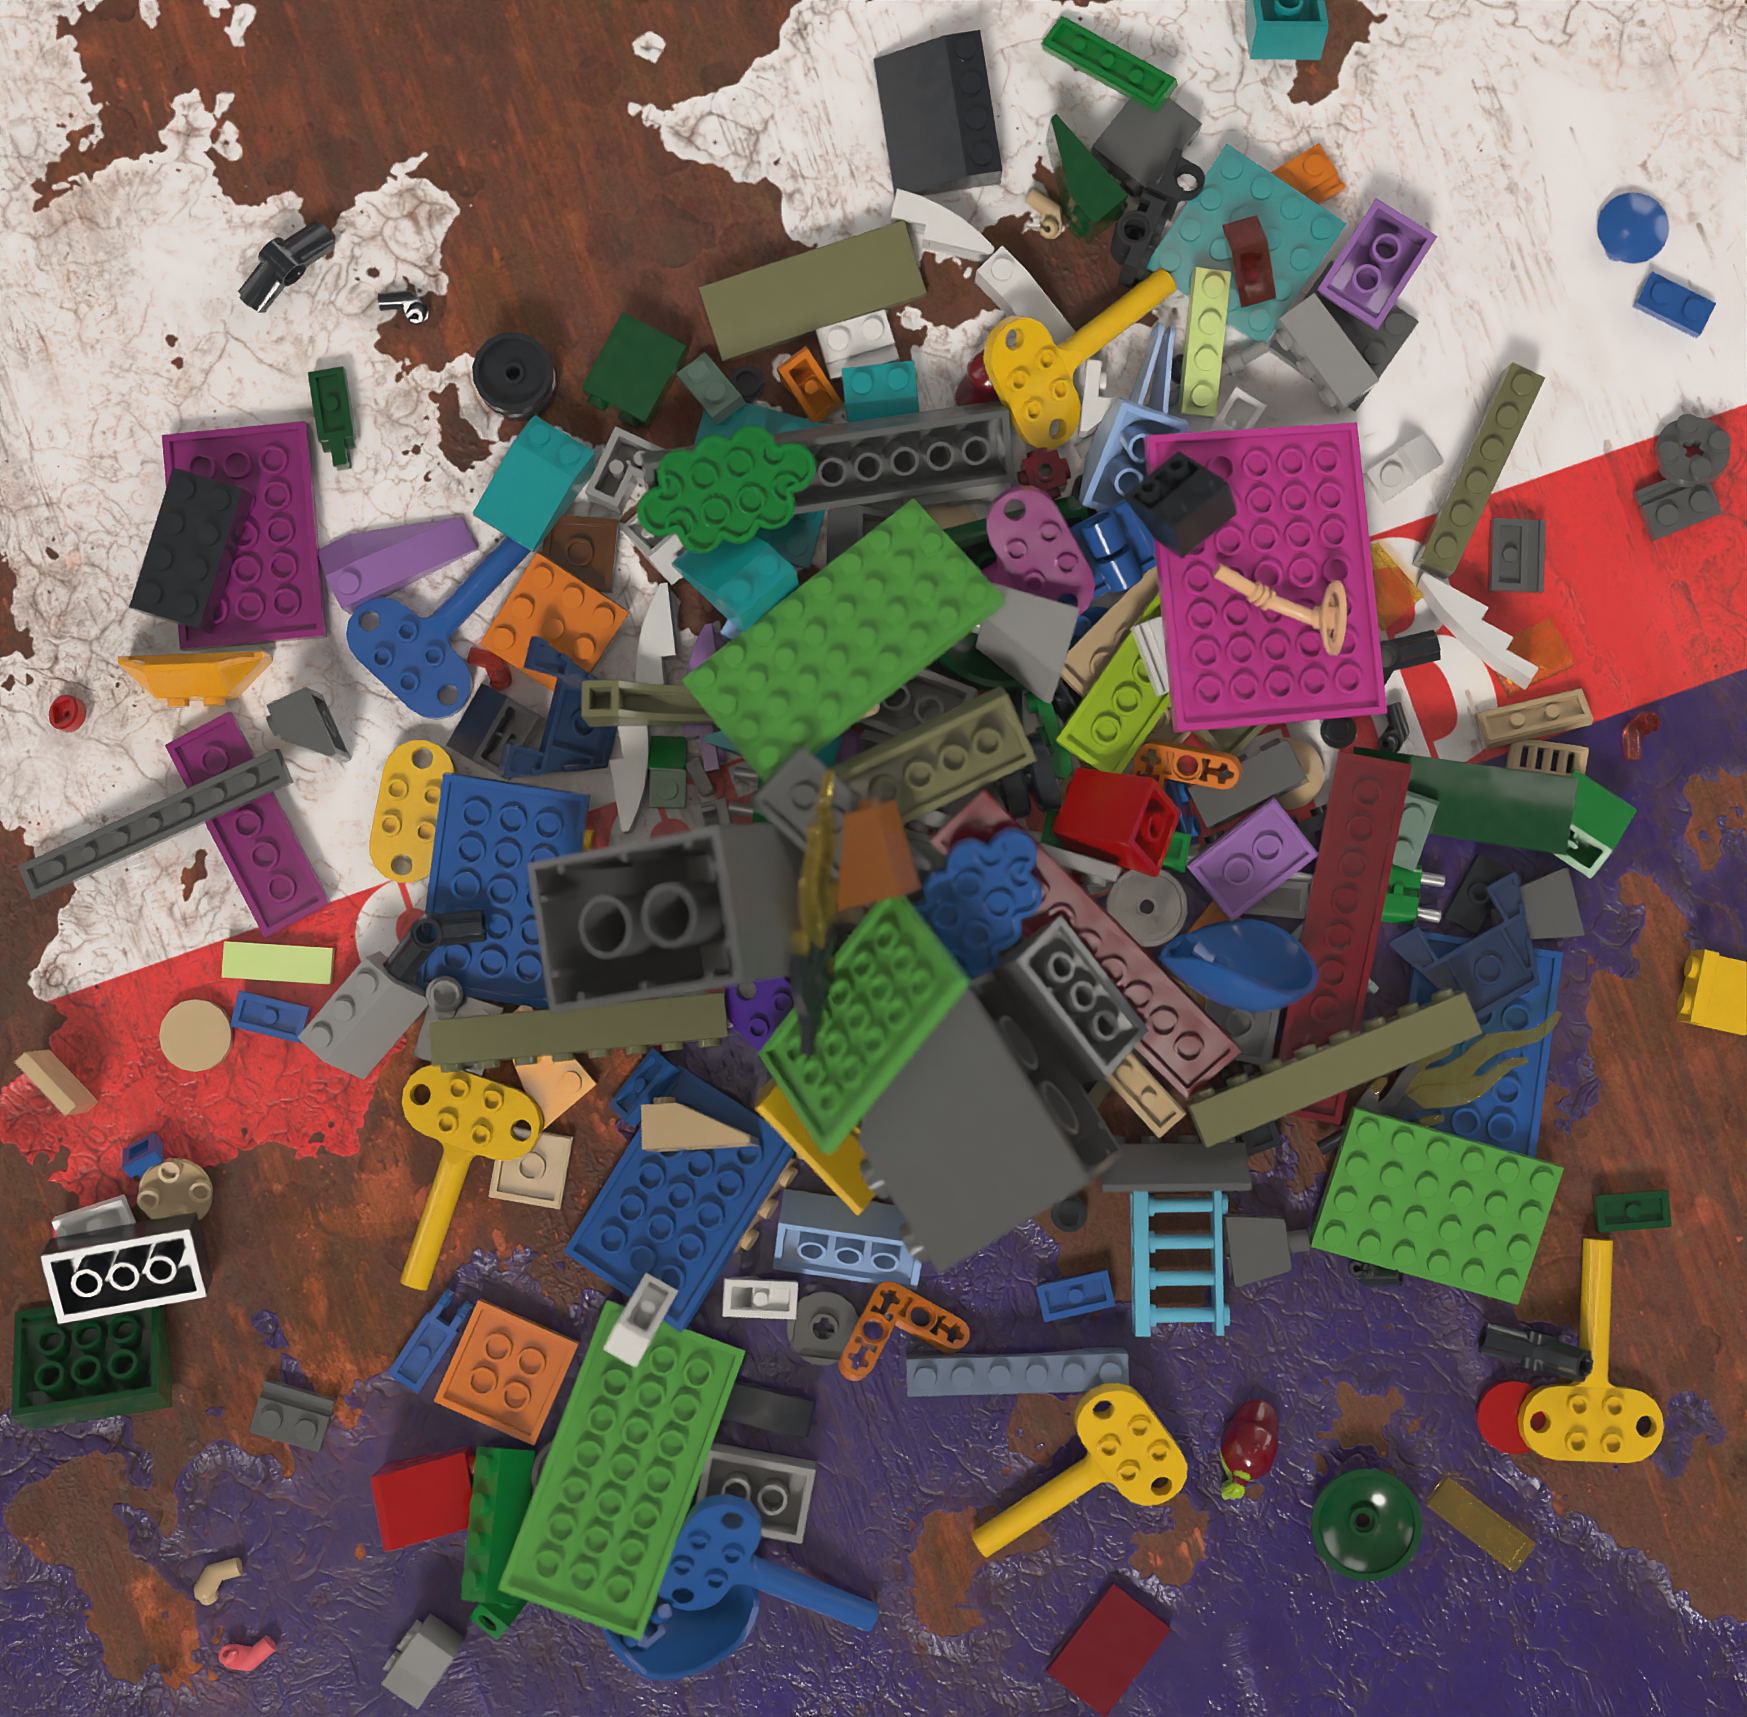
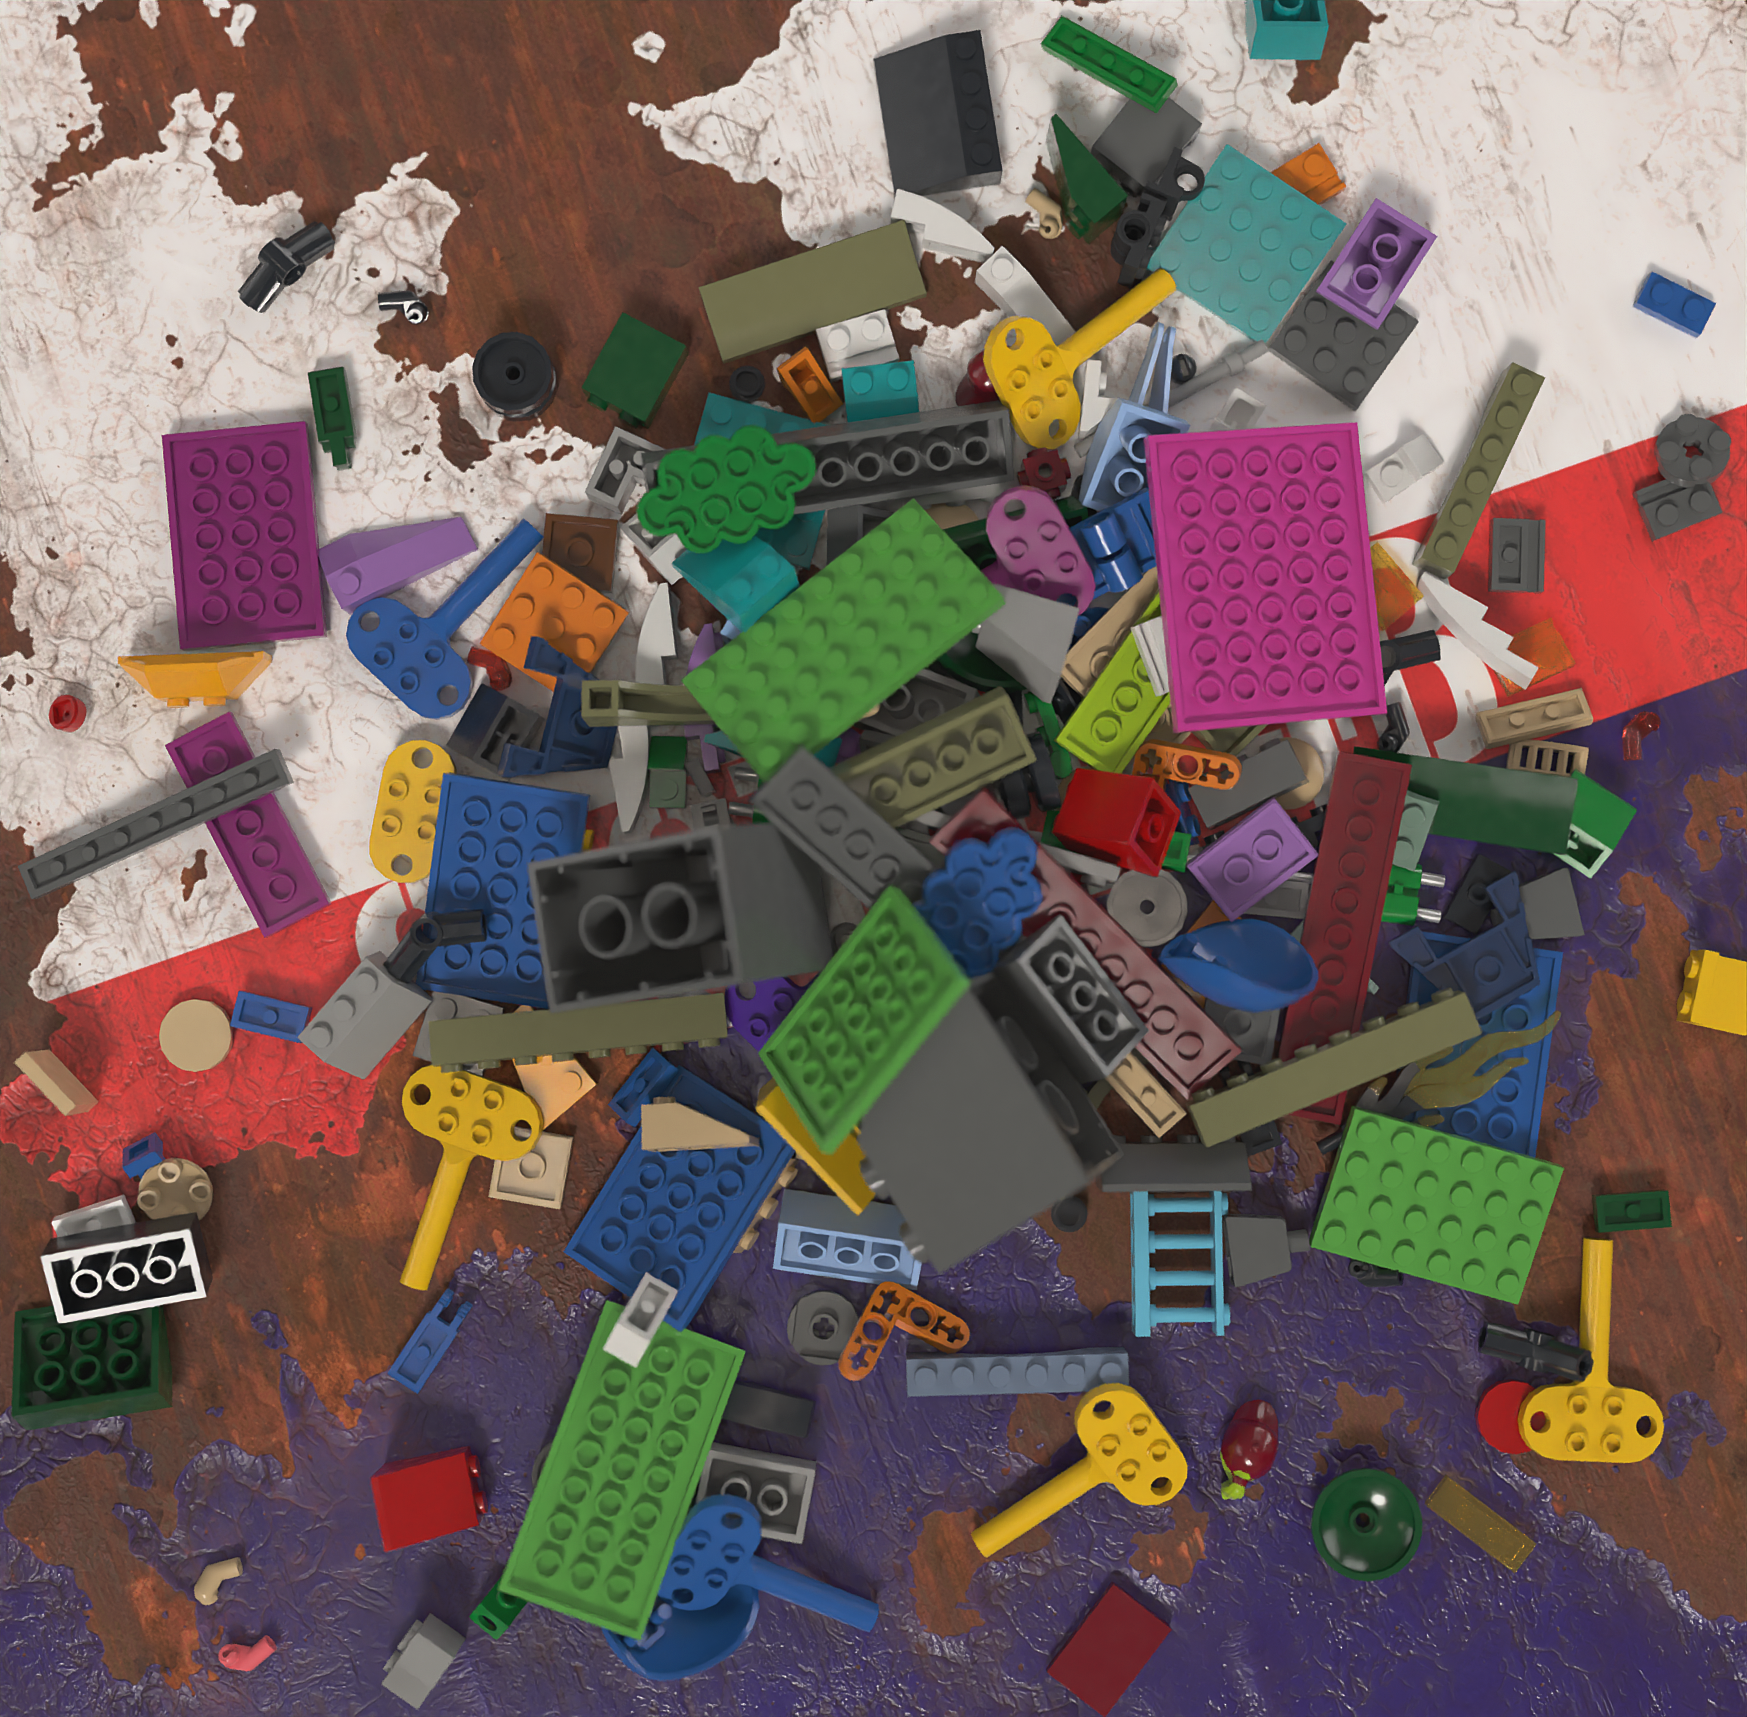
black brick [129,468,254,634] -> none
yellowish green tile [221,941,335,984] -> none
dark grey plate [249,1379,337,1453] -> none
dark grey slope [266,687,352,763] -> none
light grey plate [426,976,463,1013] -> none
orange plate [434,1298,580,1446] -> none
green brick [461,1447,535,1604] -> none
teal slope [473,415,595,553] -> none
sand green plate [676,352,746,425] -> none
white slope [722,1275,798,1319] -> none
piece [791,770,839,1055] -> none
dark orange slope [837,796,920,911] -> none
blue plate [1035,1268,1116,1323] -> none
black slope [1124,451,1237,559] -> none
yellowish green plate [1177,267,1231,419] -> none
light nougat dish [1212,564,1347,655] -> none
clear red slope [1222,215,1277,308] -> none
light grey brick [1273,293,1380,413] -> none
black plate [1320,717,1357,749] -> none
blue dish [1597,192,1669,264] -> none

